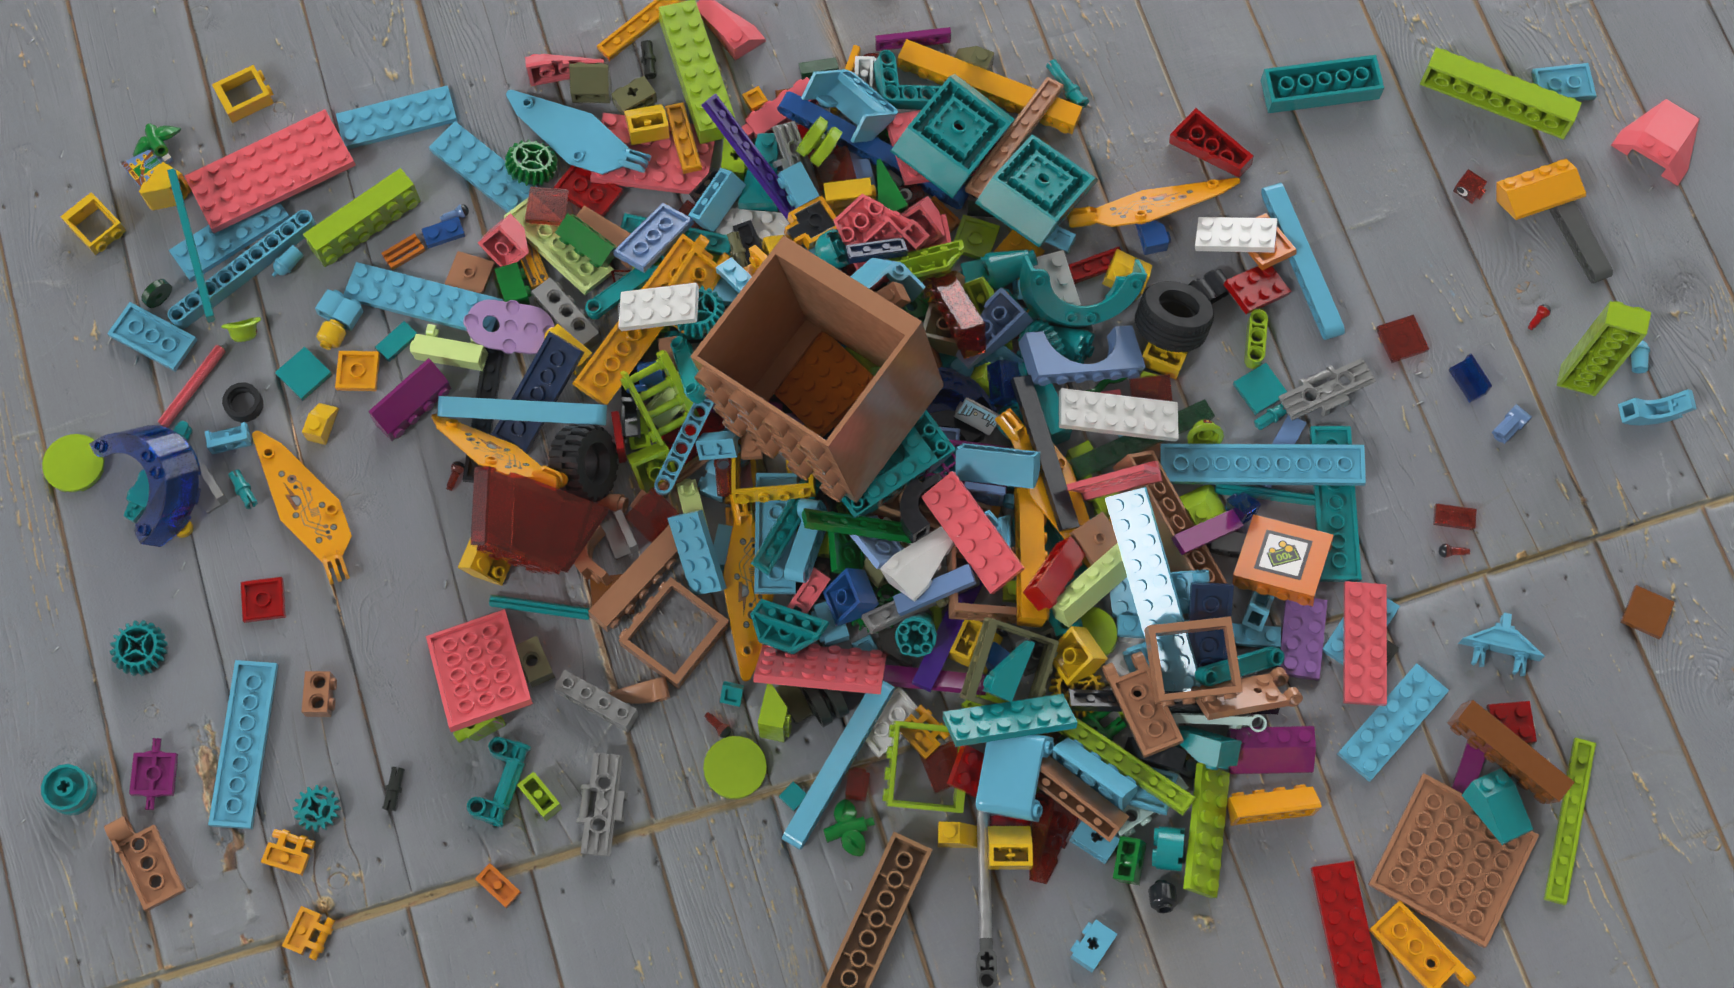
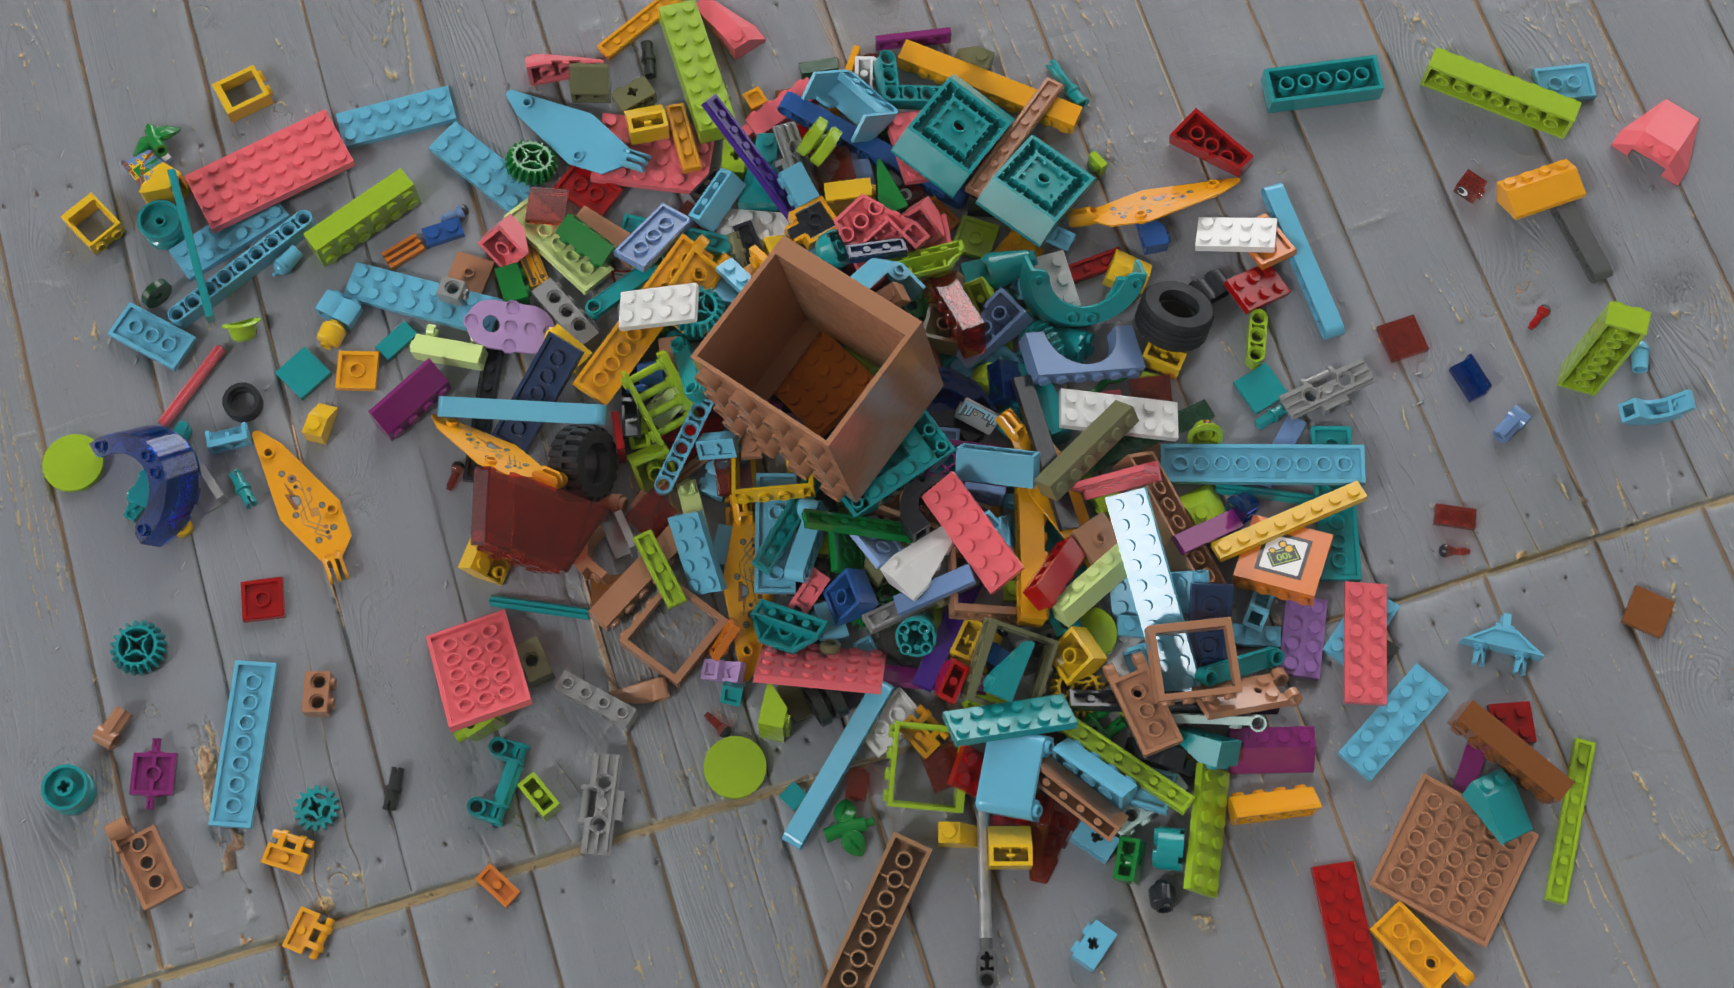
none -> nougat piece [92,706,133,751]
none -> teal wheel [137,200,185,250]
none -> light grey brick [436,276,470,307]
none -> lime tile [632,529,687,610]
none -> lavender slope [700,659,746,684]
none -> orange plate [708,617,741,661]
none -> olive tile [820,639,841,654]
none -> red slope [935,658,970,705]
none -> olive brick [1034,400,1139,501]
none -> lime plate [1088,150,1107,177]
none -> yellow plate [1211,481,1367,563]

